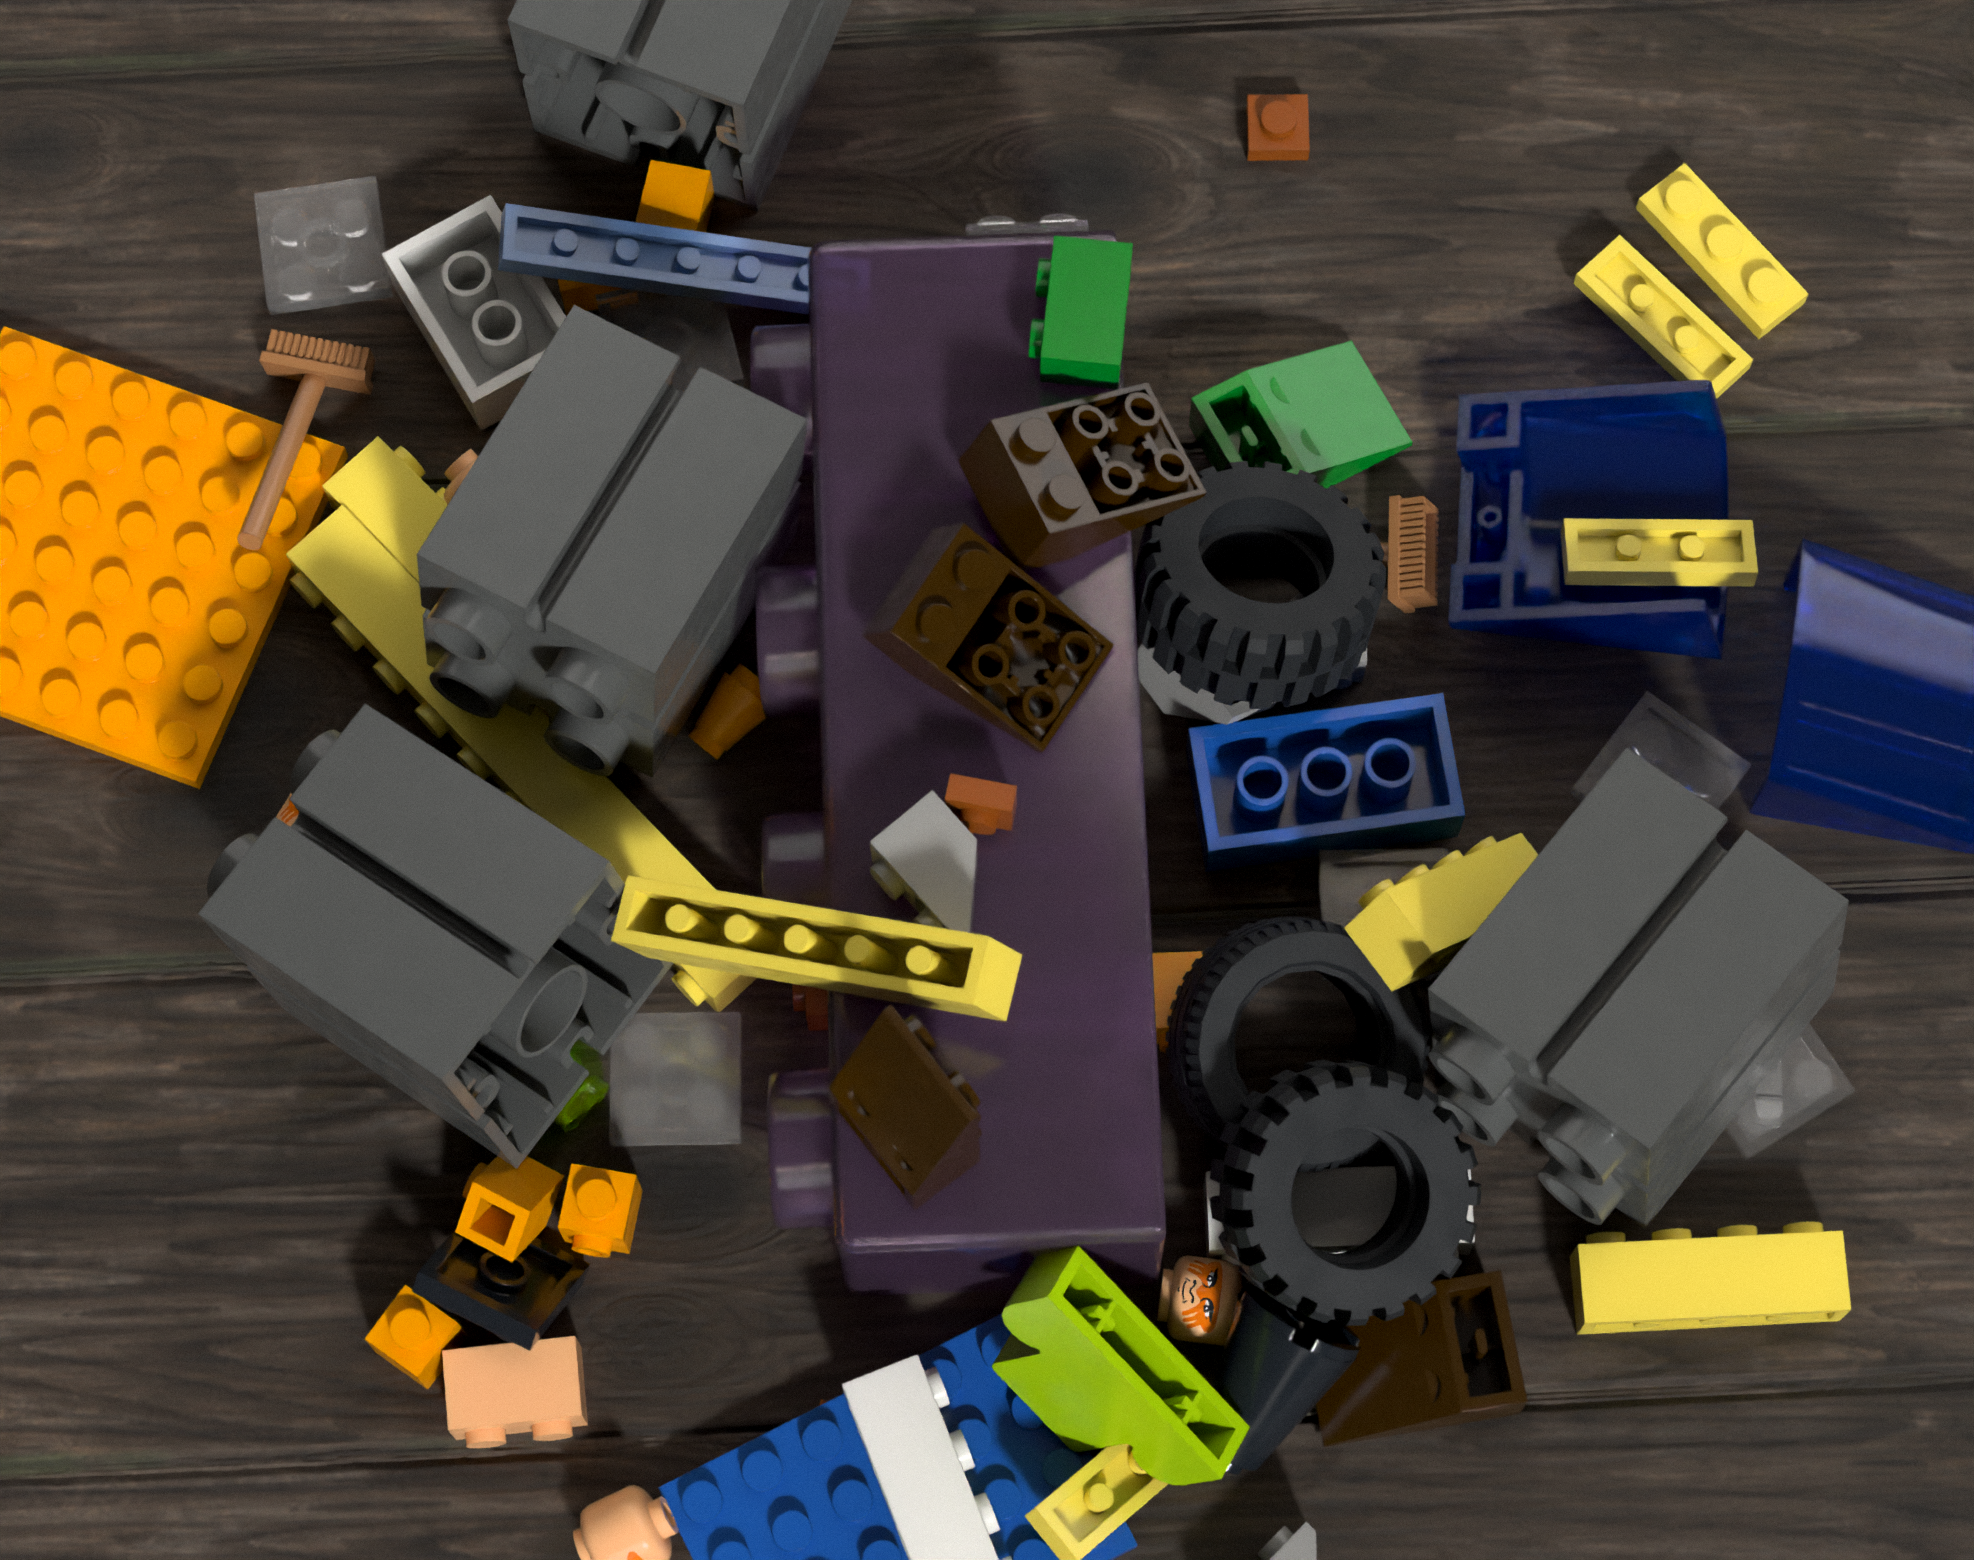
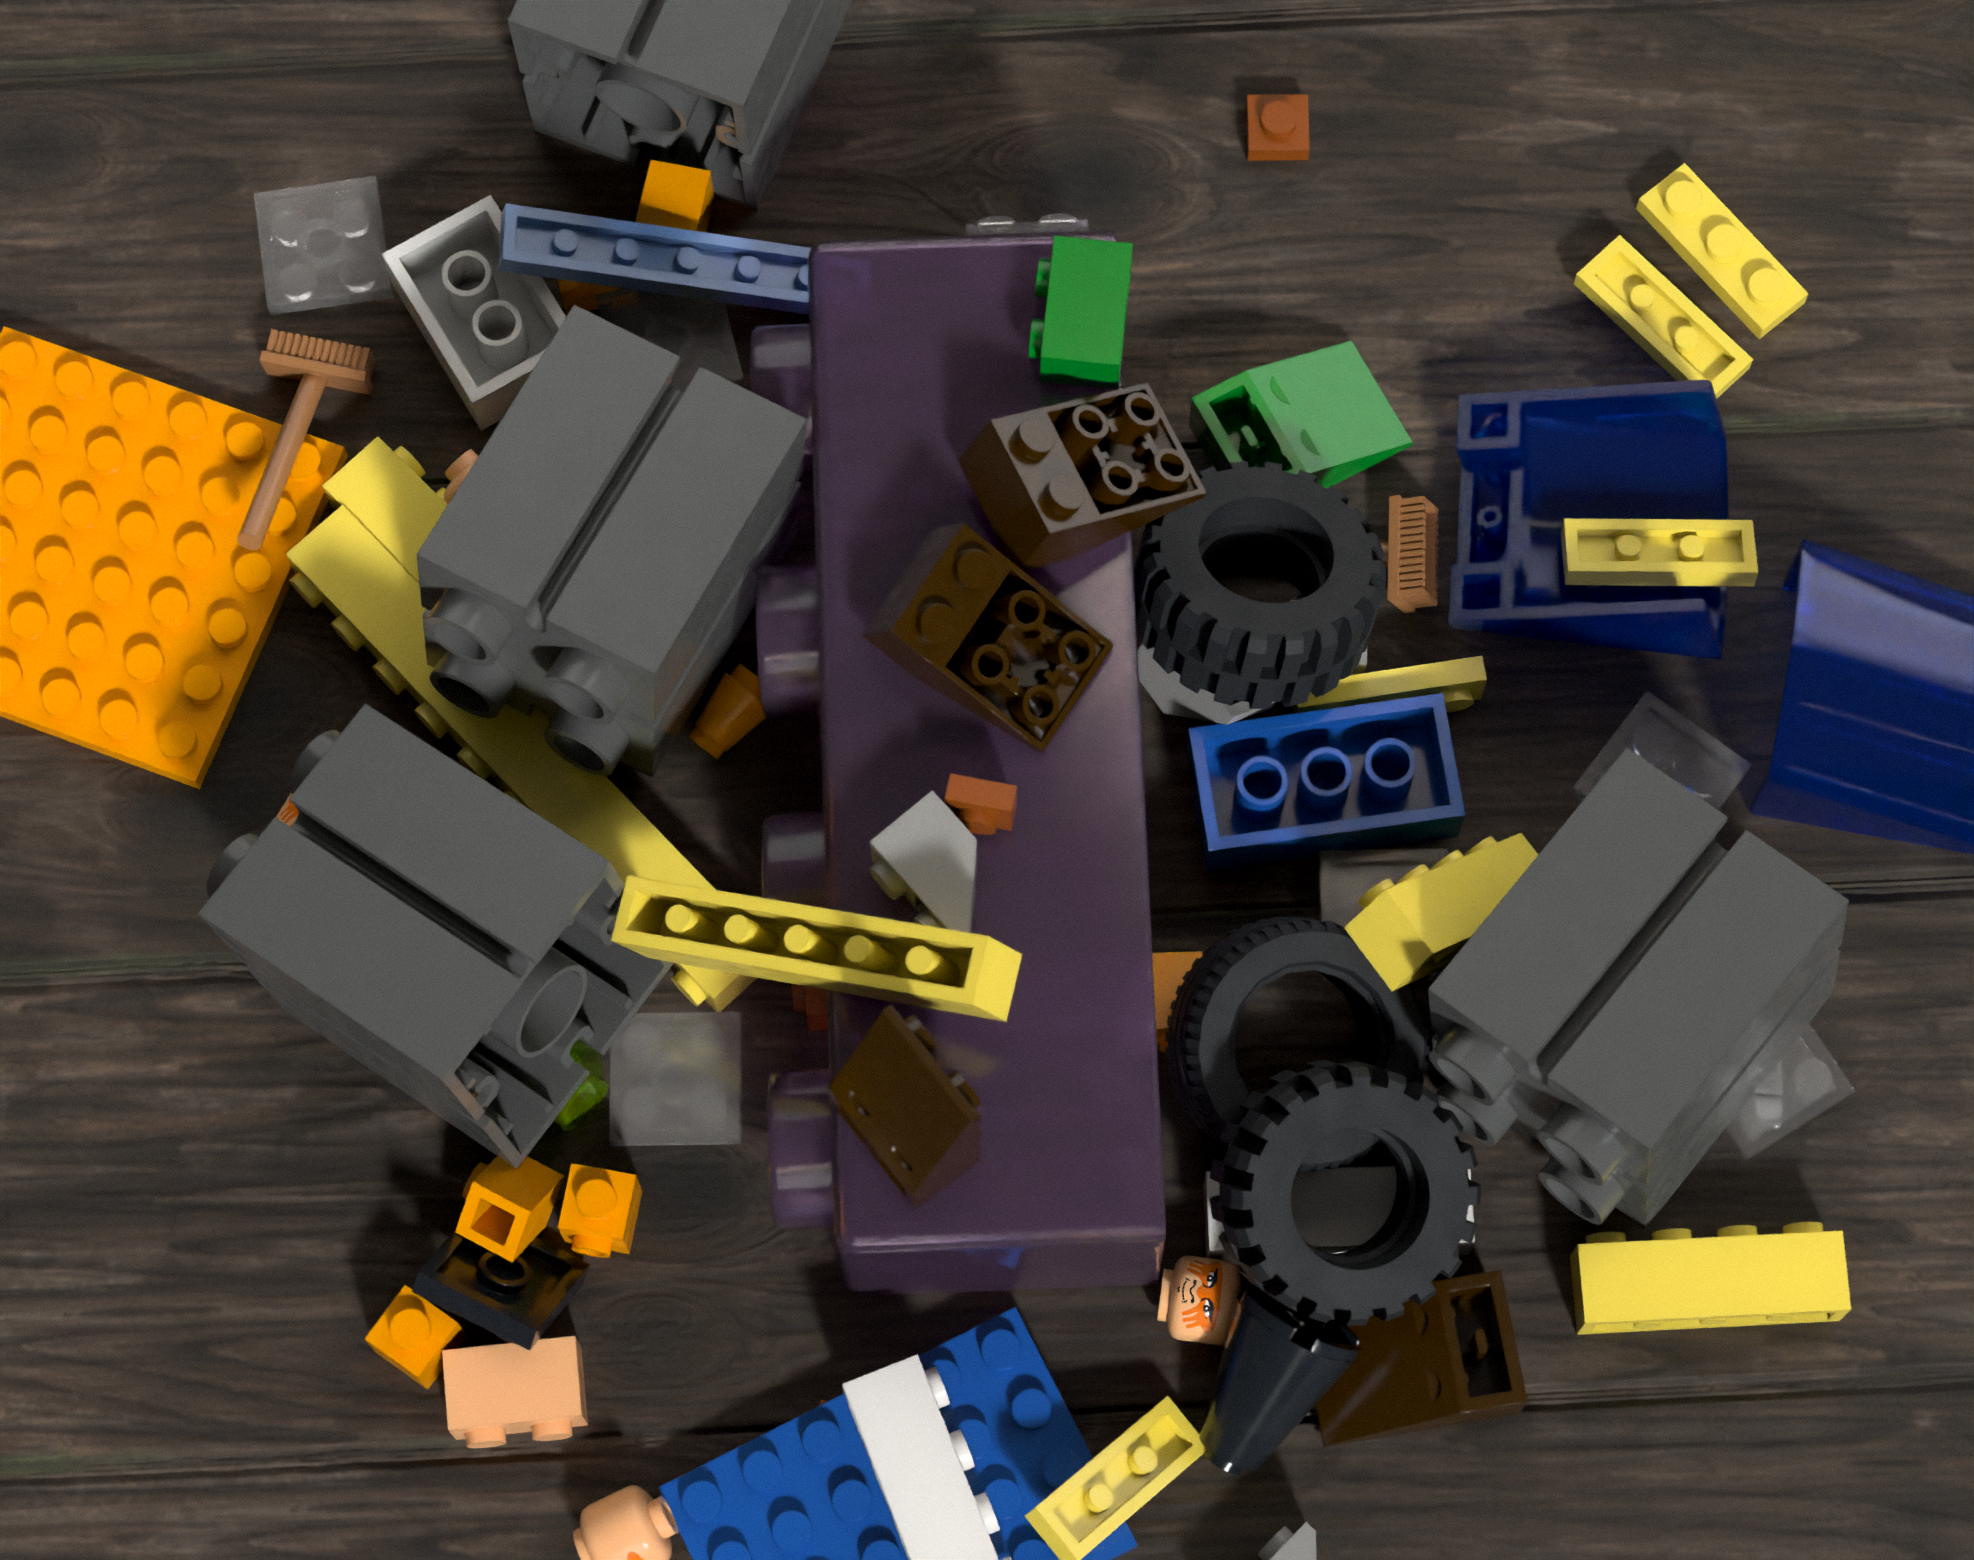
lime brick [992,1245,1250,1485] -> none
none -> light yellow plate [1290,656,1487,714]

